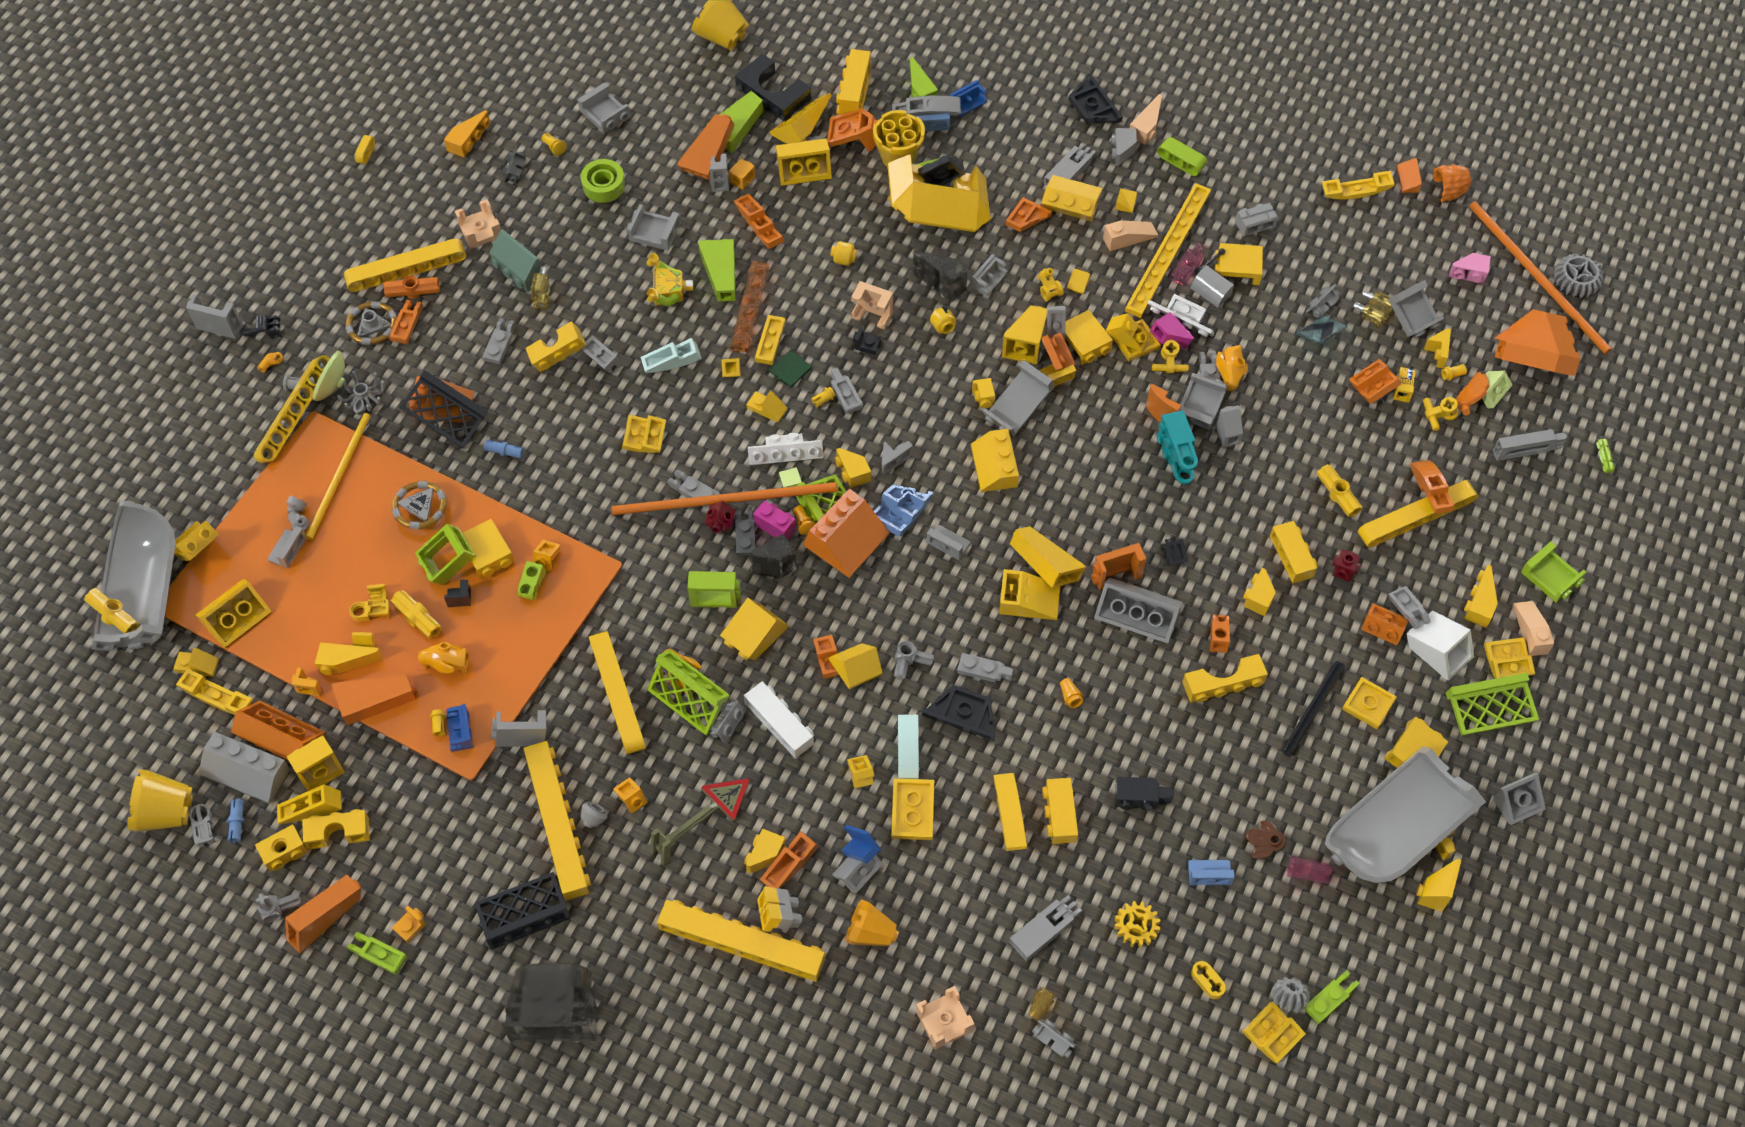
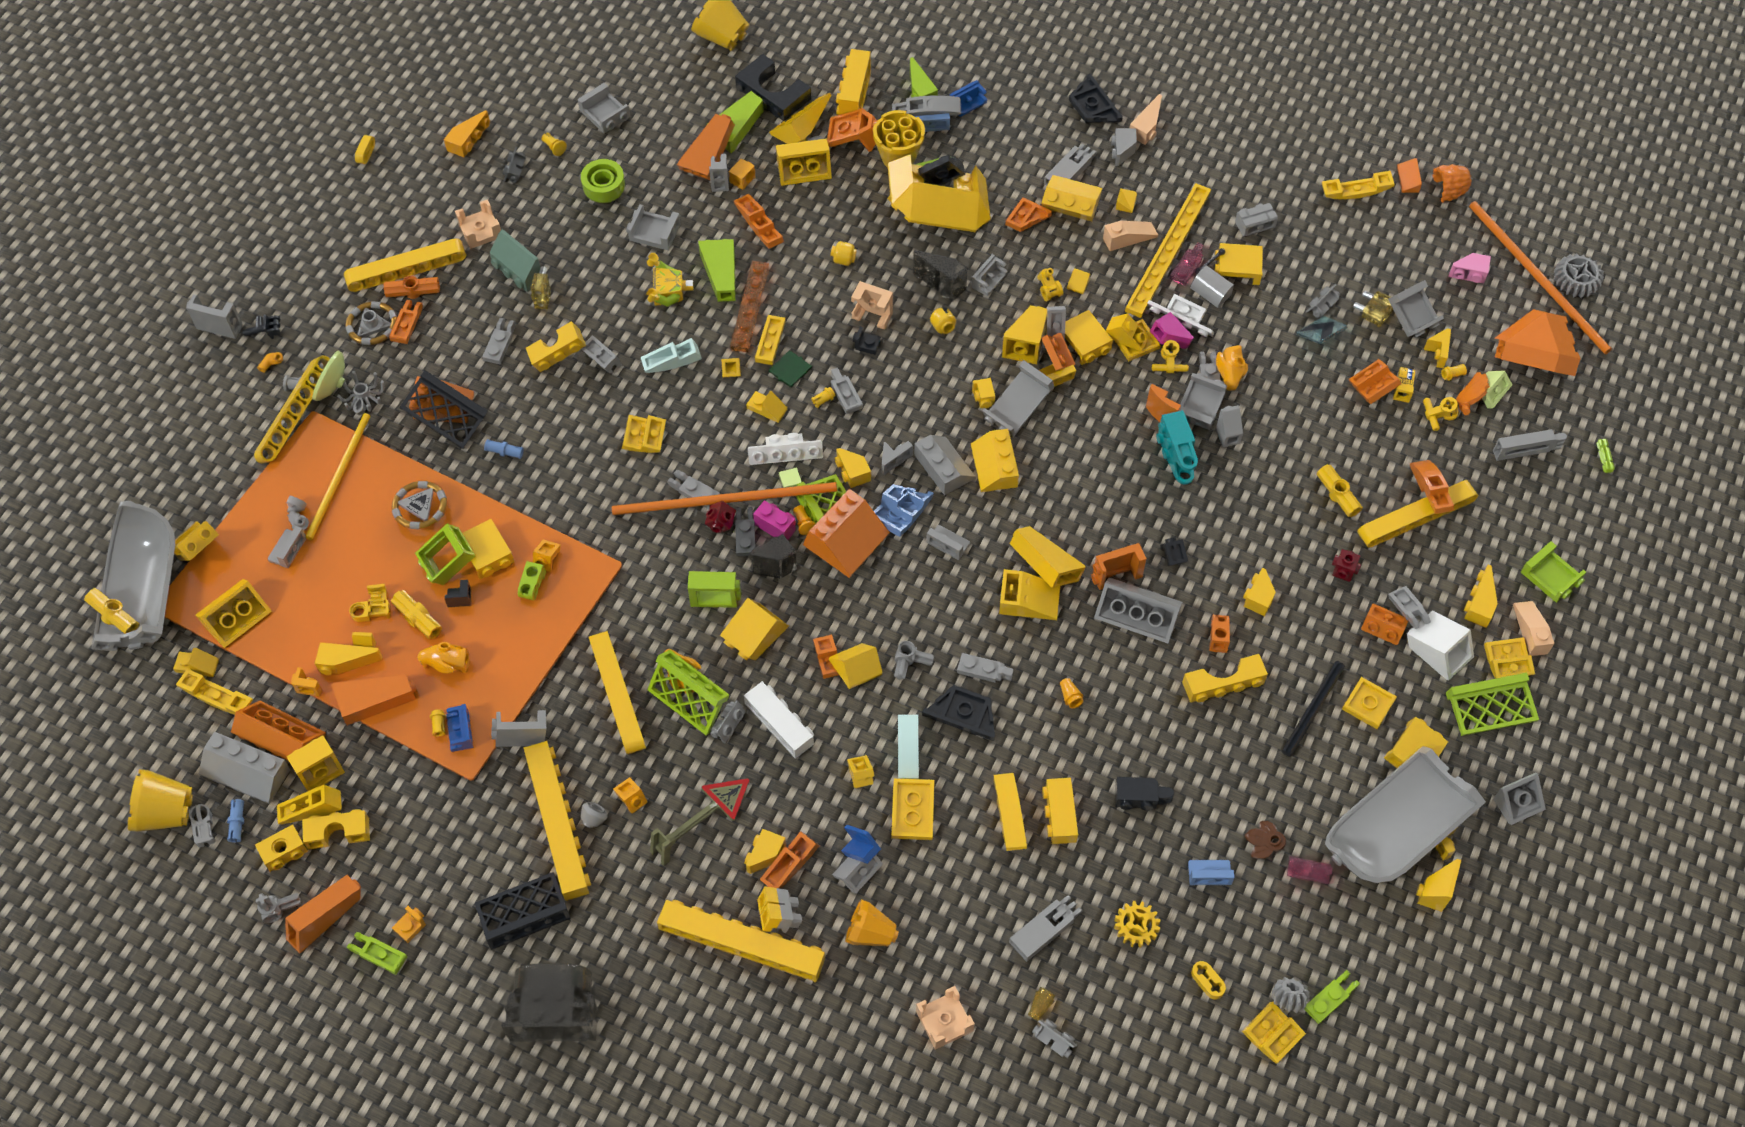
lime beam [1157,137,1208,176] -> none
yellow brick [1270,521,1318,584] -> none
none -> light grey slope [914,435,976,495]

